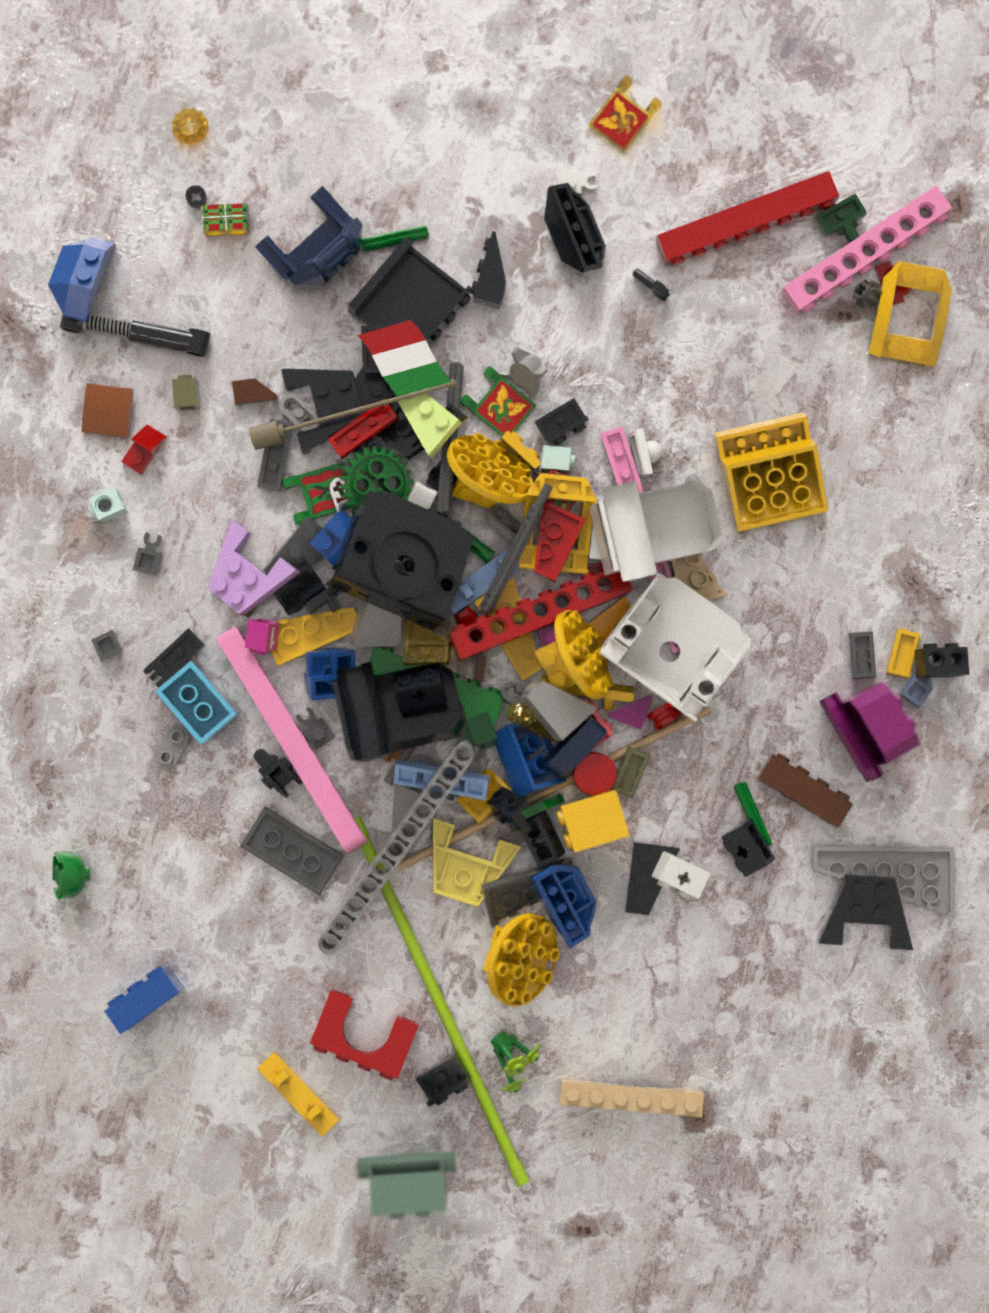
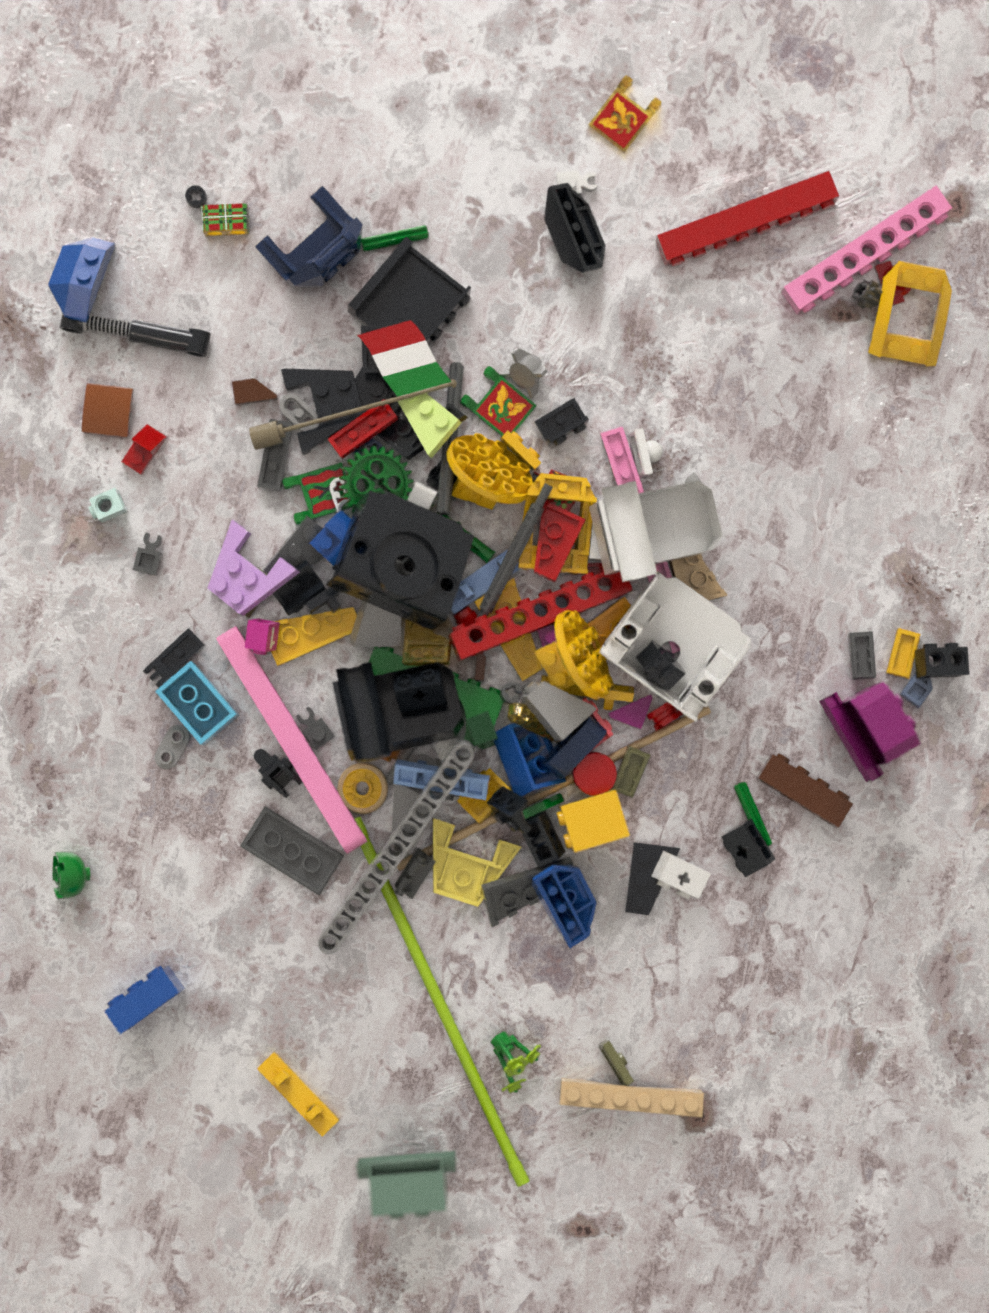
dark grey plate [91,630,123,661] -> none
clear yellow gear [172,107,208,144] -> none
olive brick [172,375,200,411] -> none
blue brick [304,648,356,701] -> none
red arch [310,989,419,1080] -> none
black bracket [416,1053,471,1107] -> none
black slope [470,231,506,309] -> none
yellow bracket [483,913,560,1007] -> none
light grey plate [485,506,521,543] -> none
light aqua brick [541,445,575,474] -> none
black bar [632,268,671,301] -> none
yellow slope [713,413,828,532] -> none
light grey wing [812,846,955,918] -> none
dark green hinge [815,193,867,243] -> none
black wing [818,874,913,950] -> none
none -> wheel [337,763,388,814]
none -> dark grey hinge [394,848,436,899]
none -> olive plate [598,1040,634,1086]
none -> black hinge [636,640,686,690]

